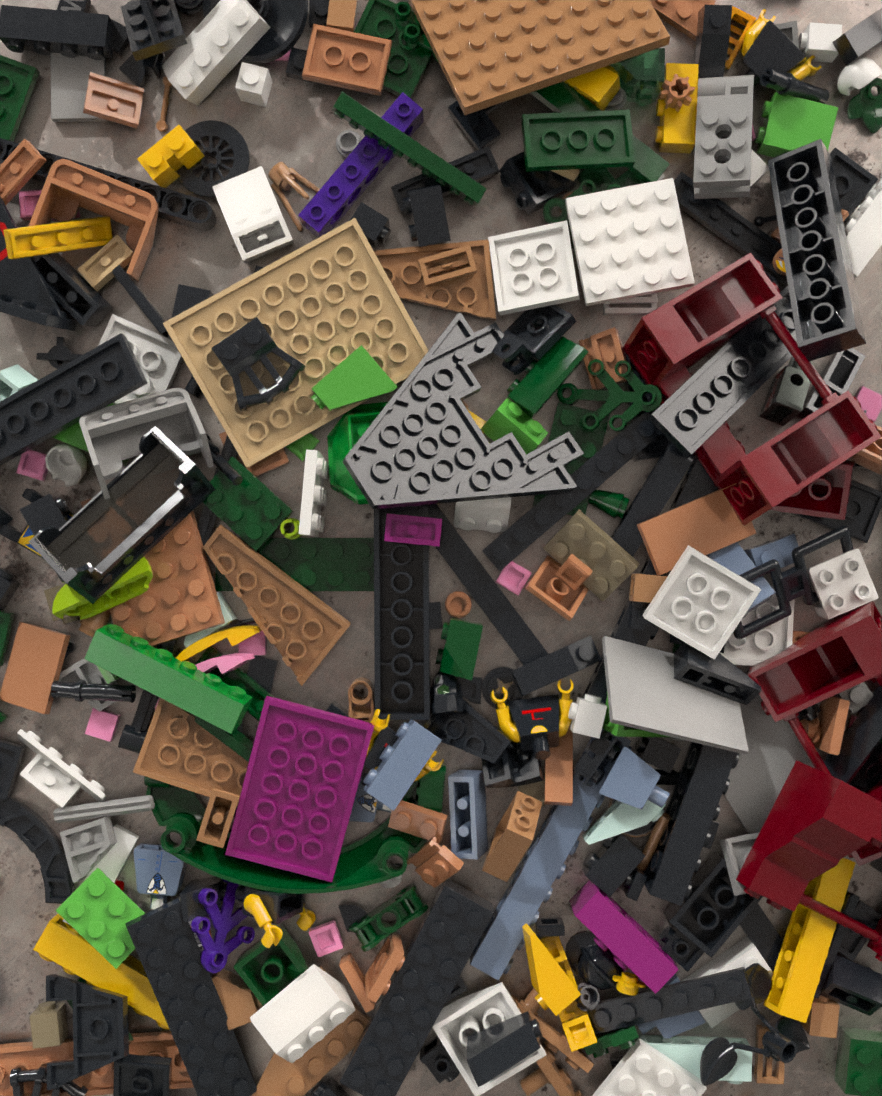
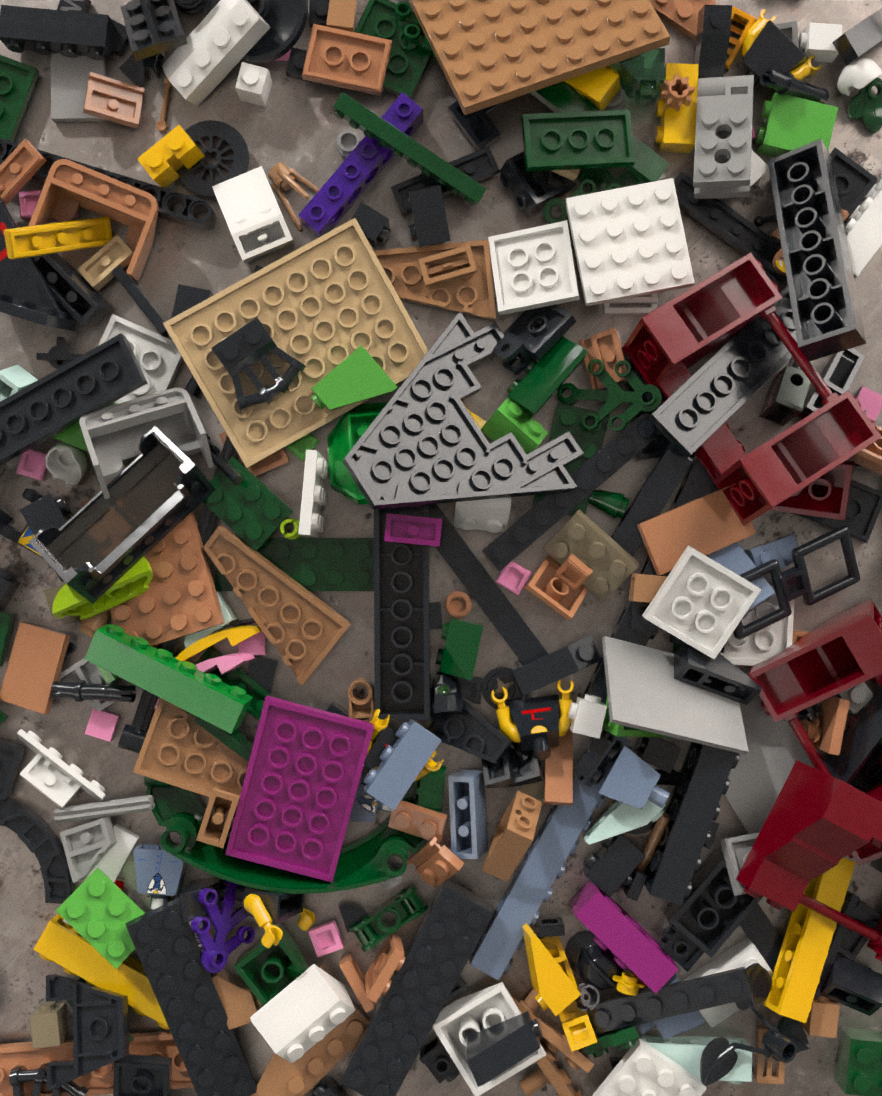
white bracket [807,549,879,619] -> none

